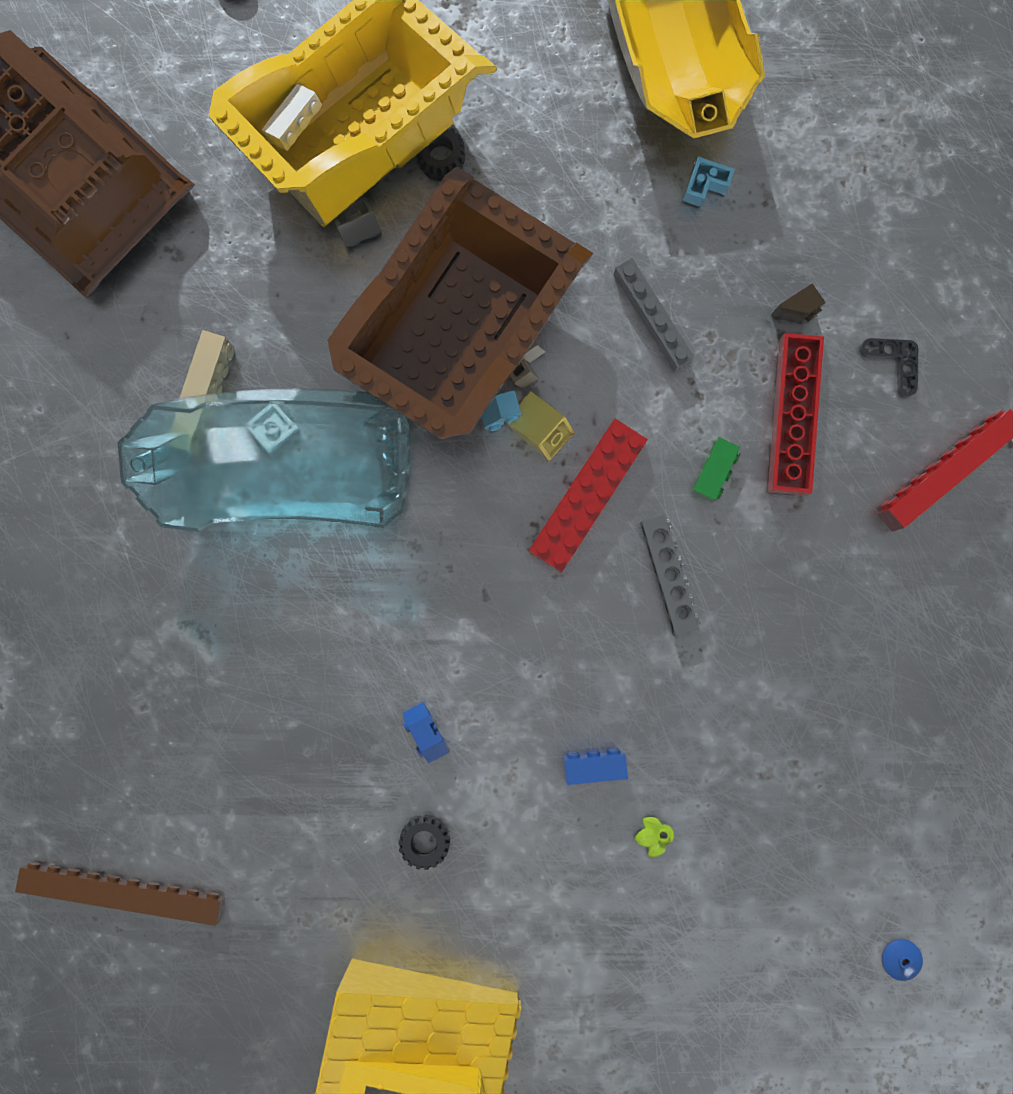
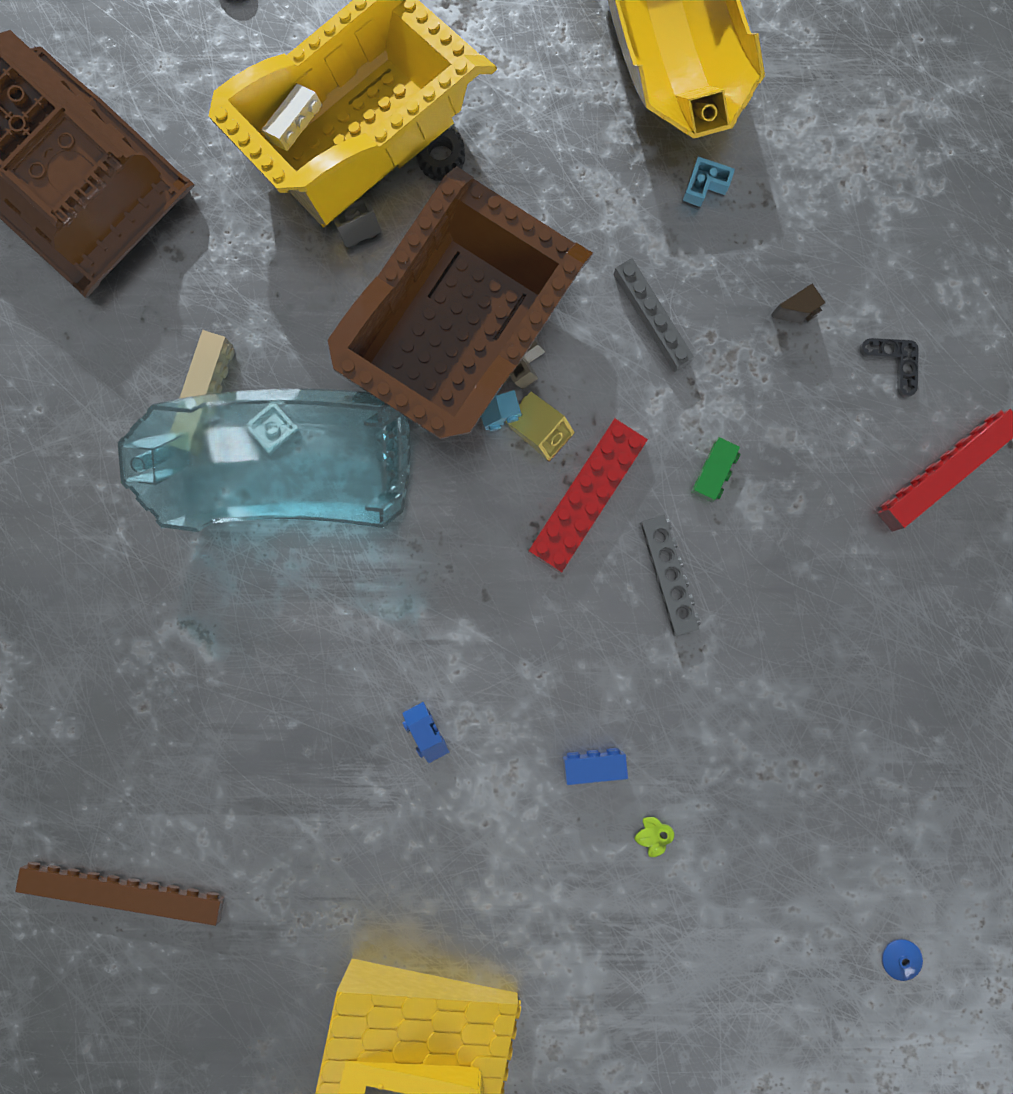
black tyre [398,815,450,870] -> none
red brick [768,333,824,496] -> none

